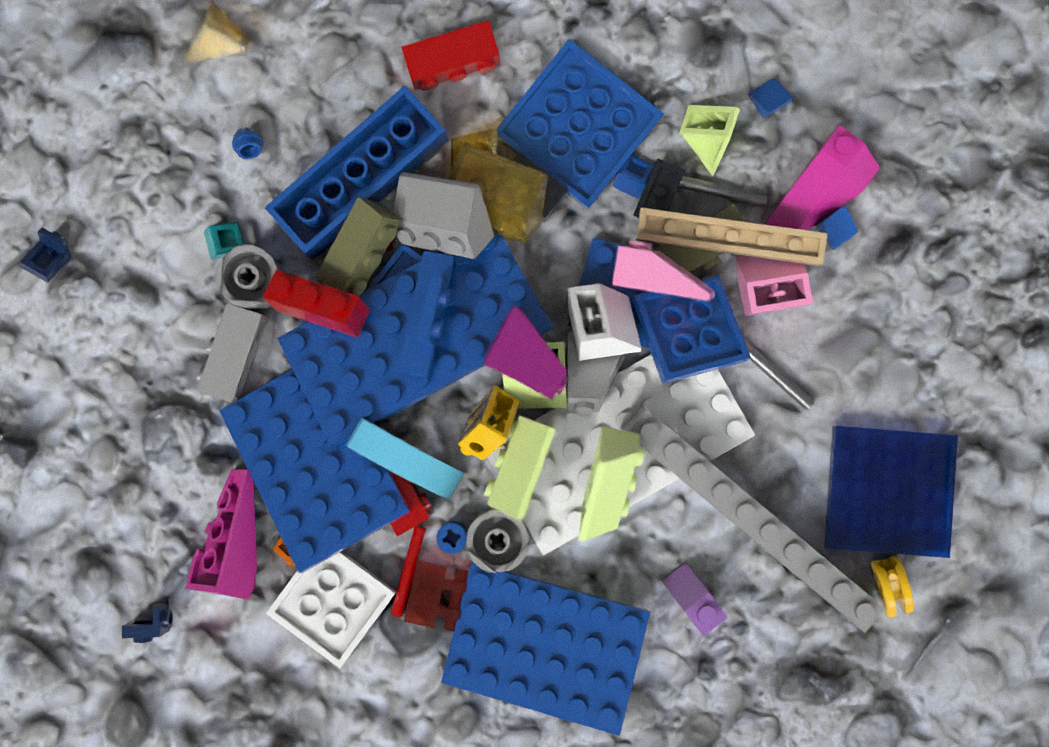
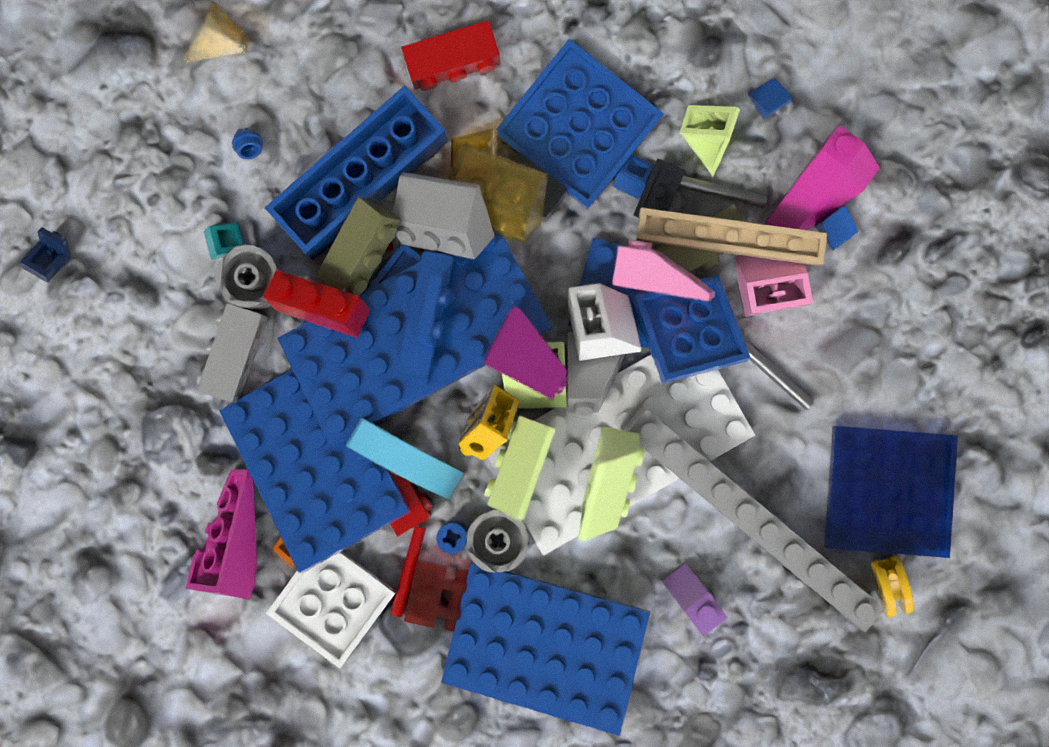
dark blue bracket [122,601,173,643] -> none

